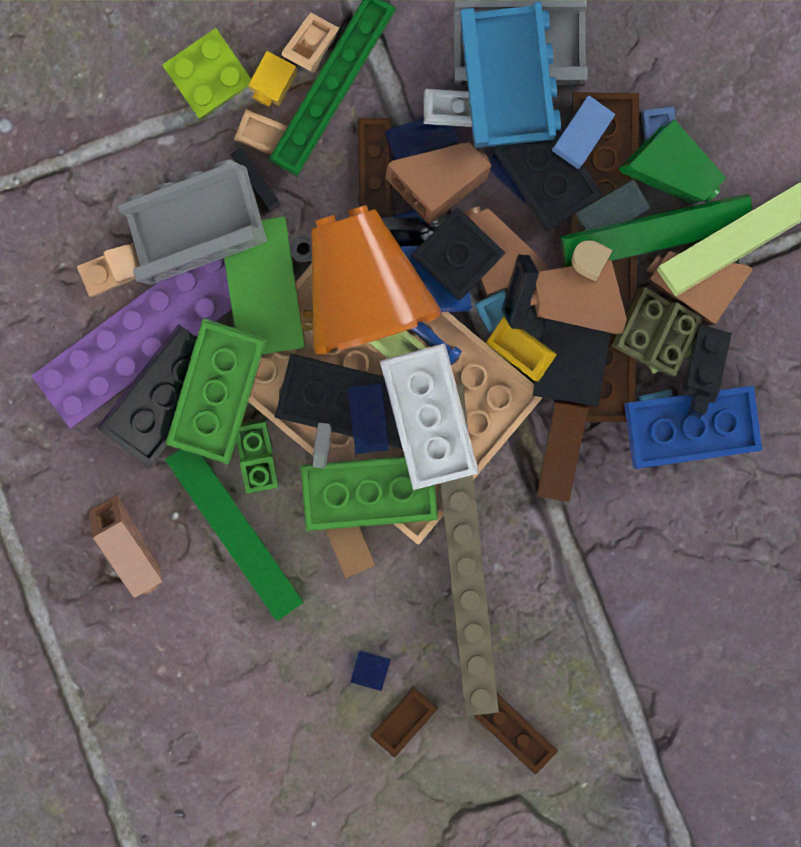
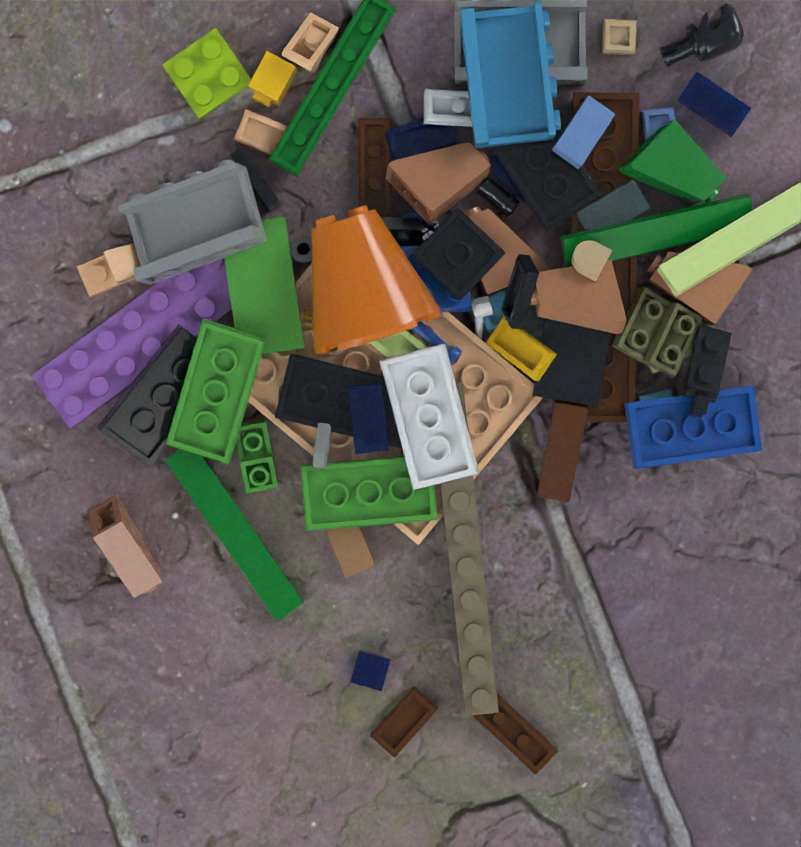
none -> white hand [471,296,493,340]
none -> black pin [477,177,520,217]
none -> tan tile [601,19,637,55]
none -> black piece [659,3,744,67]
none -> clear blue plate [677,71,751,137]

